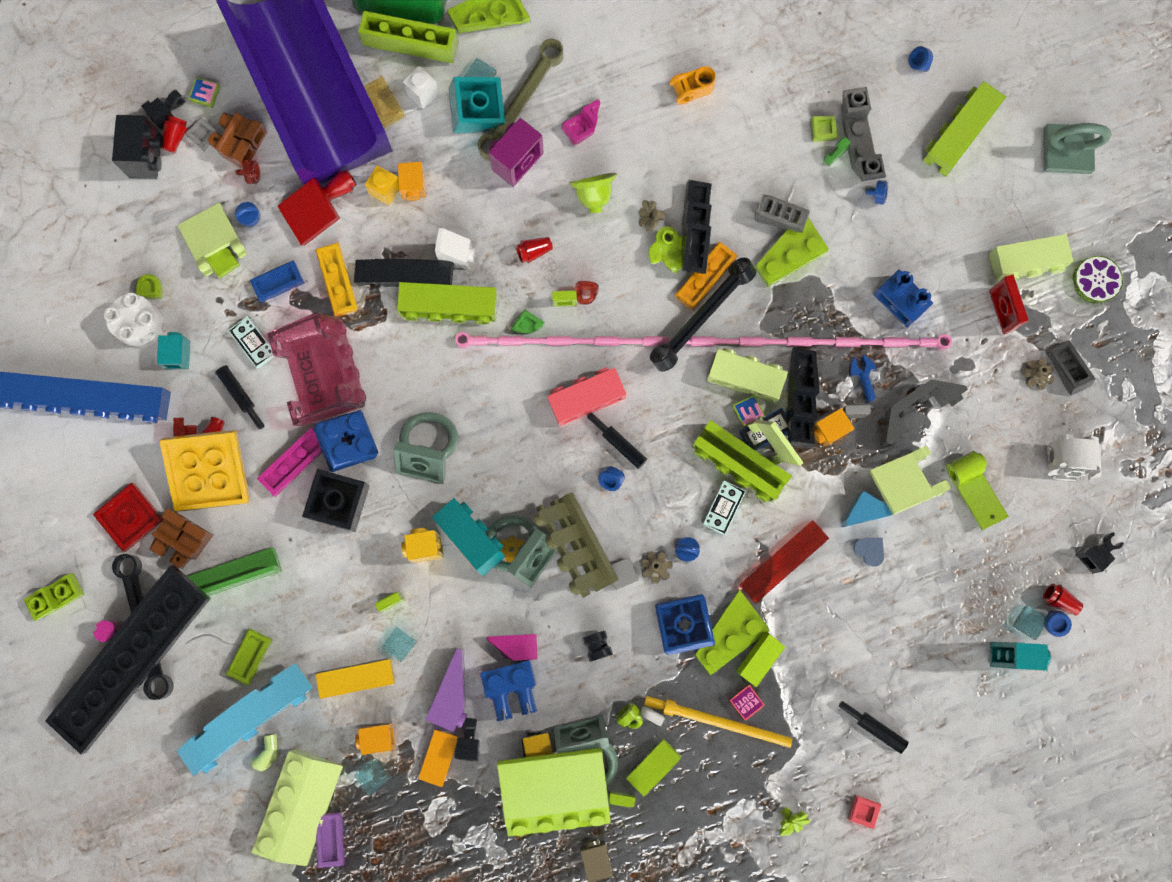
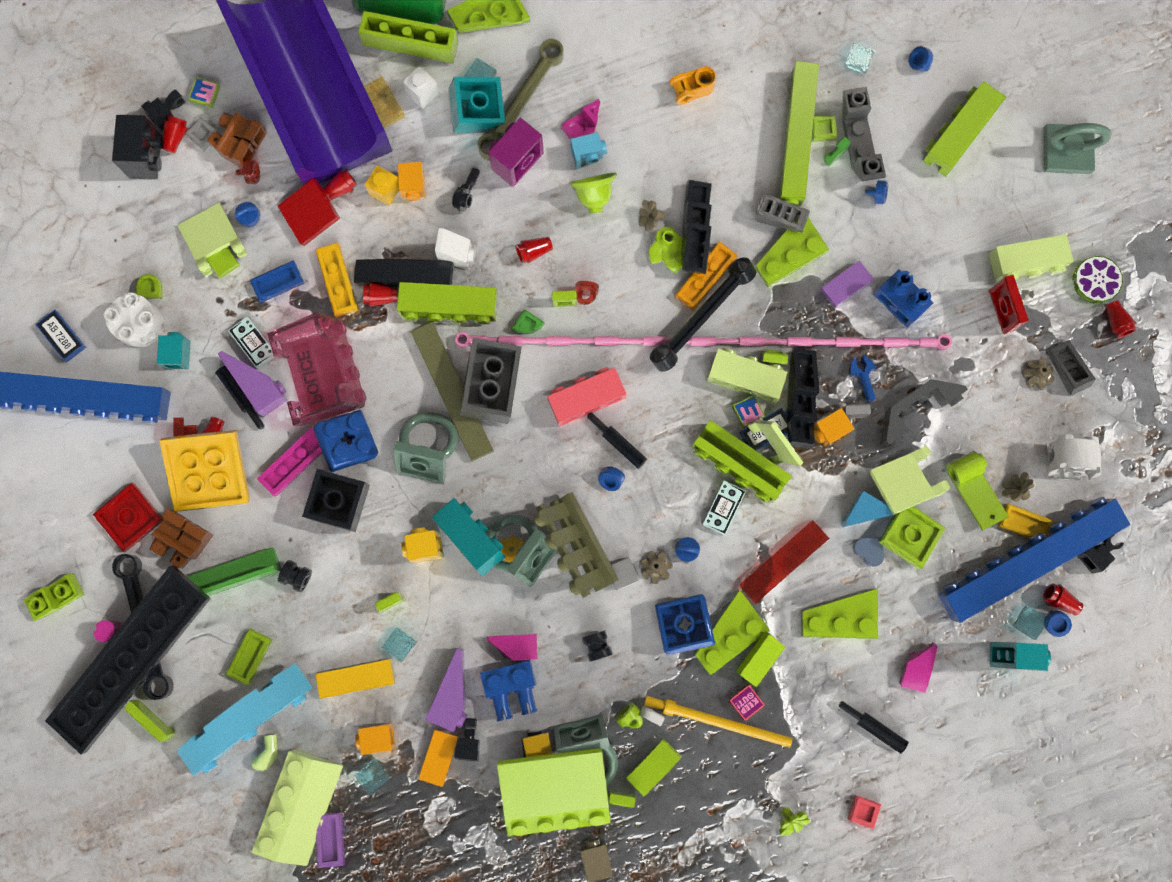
none -> tile [35,310,87,362]
none -> lime tile [124,700,175,742]
none -> medium lavender slope [218,351,288,417]
none -> black wheel [277,559,312,593]
none -> red cone [363,283,398,307]
none -> olive tile [411,322,494,462]
none -> black plate [452,168,480,212]
none -> dark grey brick [459,338,522,424]
none -> medium azure brick [571,132,607,170]
none -> lime tile [760,349,788,364]
none -> lime brick [779,61,819,206]
none -> lime wing [801,588,878,639]
none -> medium lavender tile [820,260,874,308]
none -> clear light blue tile [844,42,875,74]
none -> lime tile [878,506,946,570]
none -> dark pink slope [899,643,938,693]
none -> blue brick [937,497,1131,623]
none -> yellow tile [998,503,1055,538]
none -> dark tan plant [1002,472,1035,502]
none -> red cone [1105,300,1137,338]

